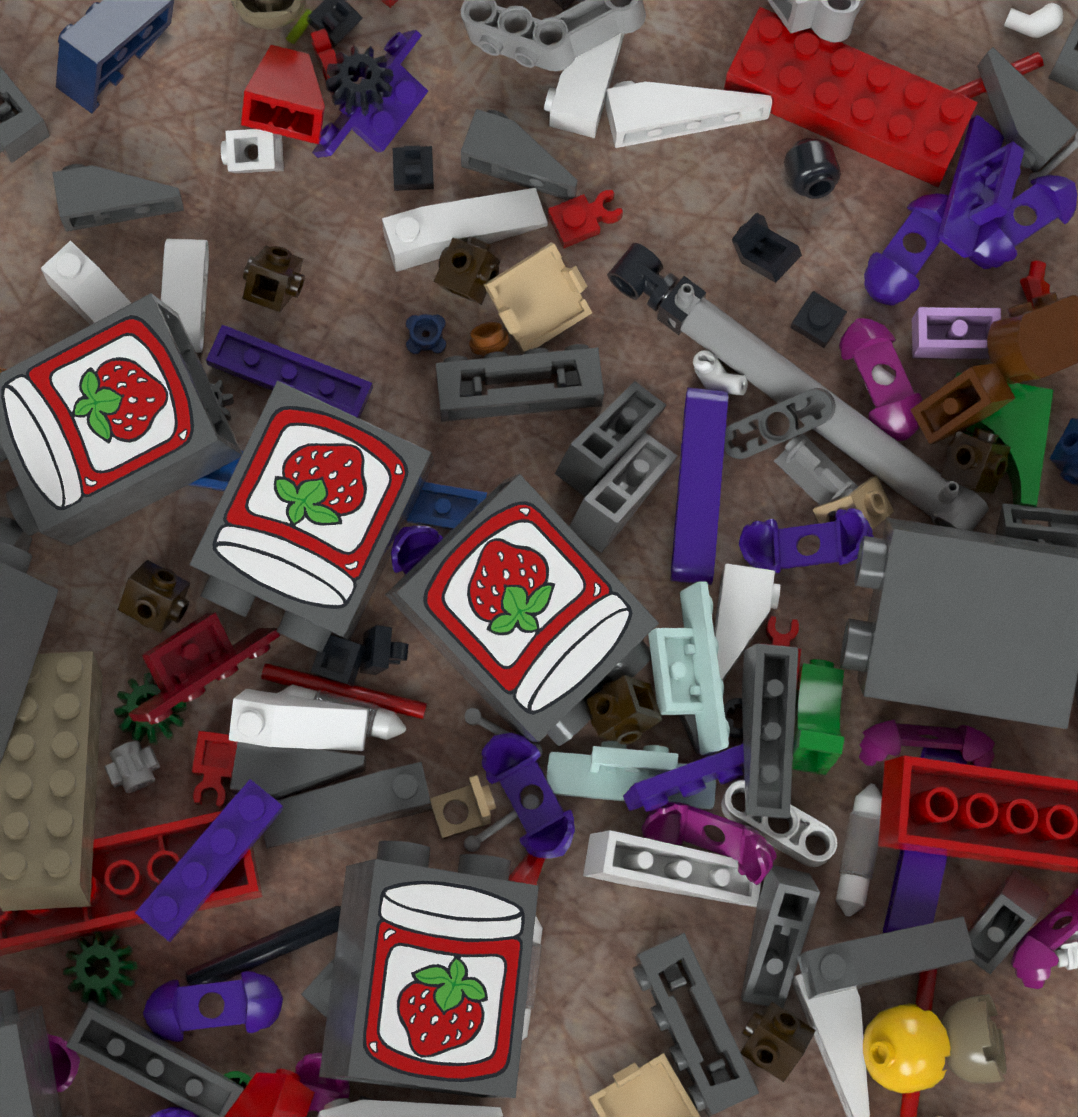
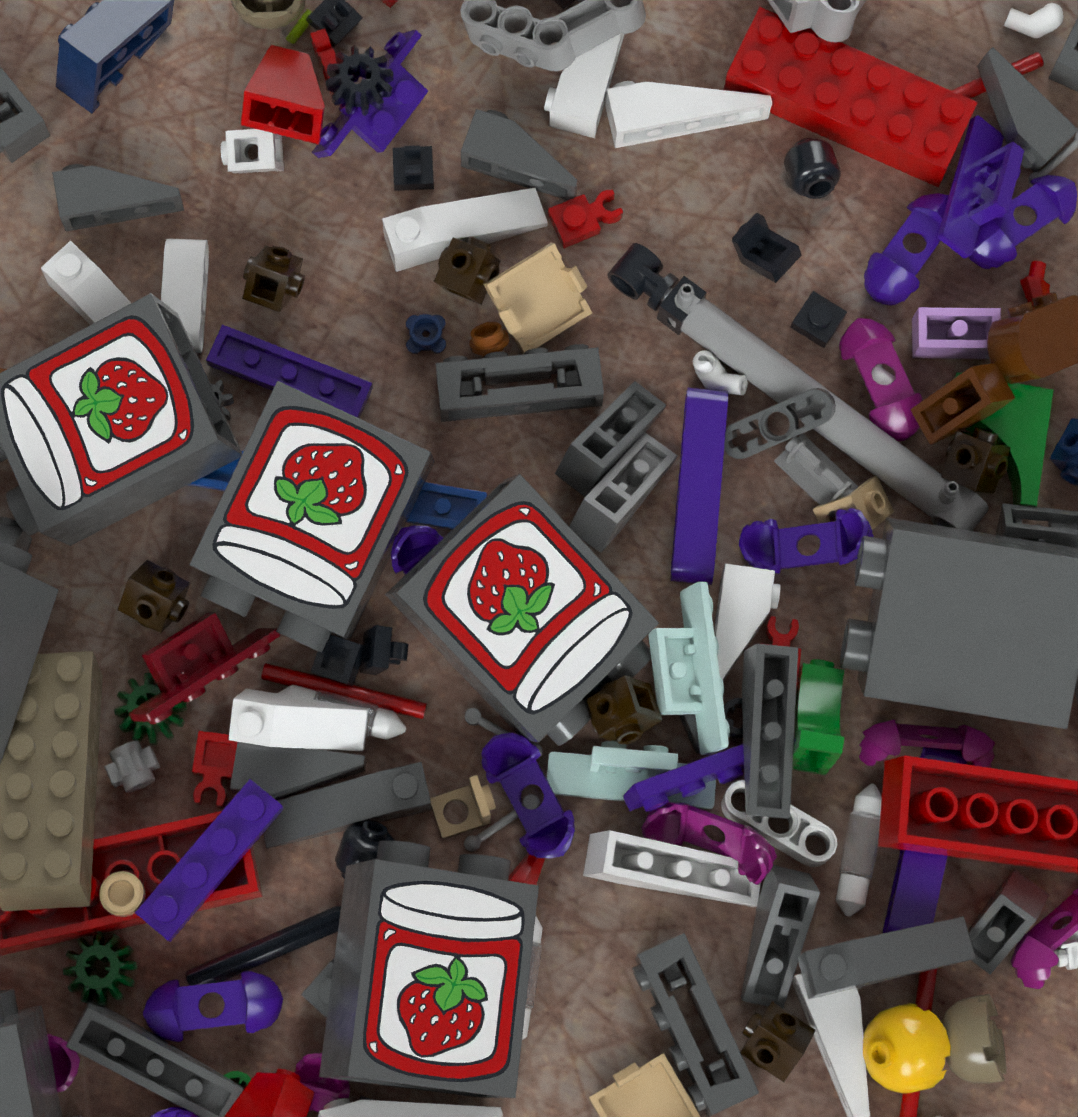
none -> tan tile [100,871,145,917]
none -> black head [335,820,395,879]

